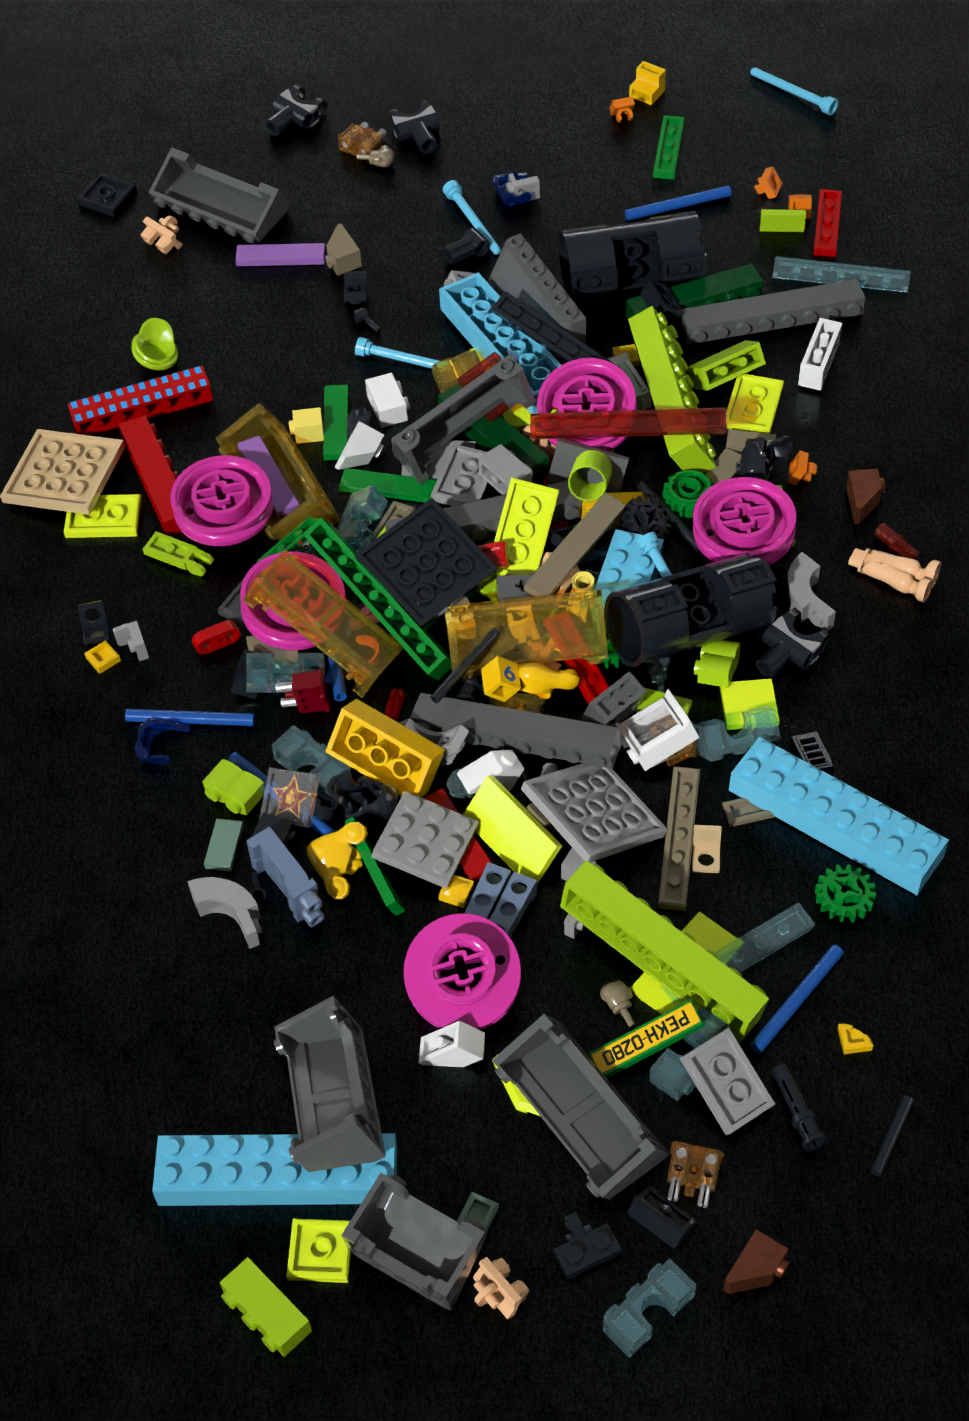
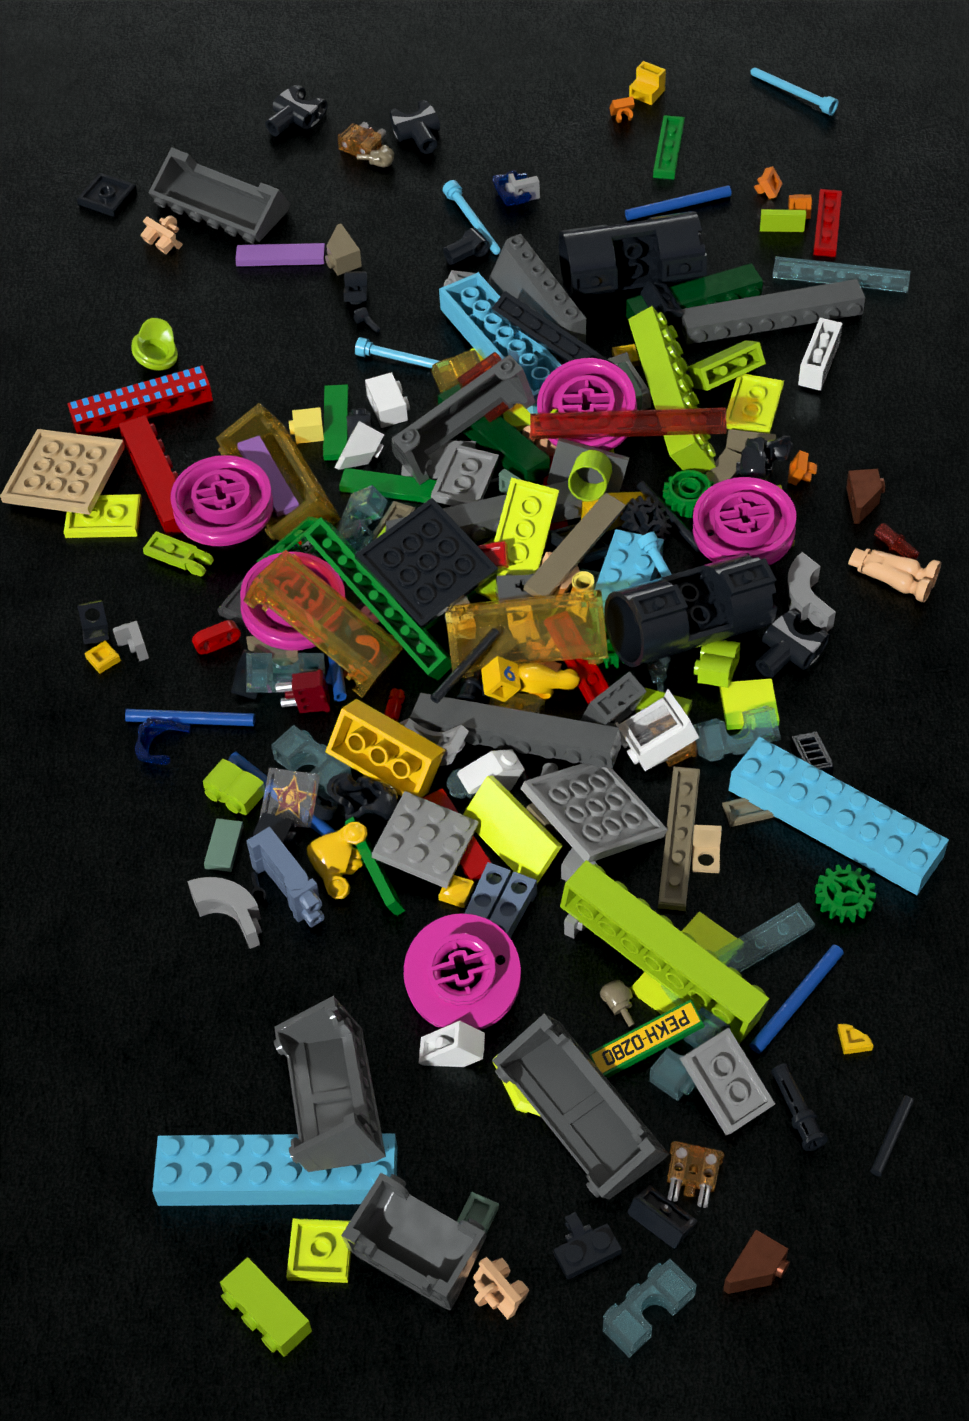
light grey brick [478,444,533,495] -> none

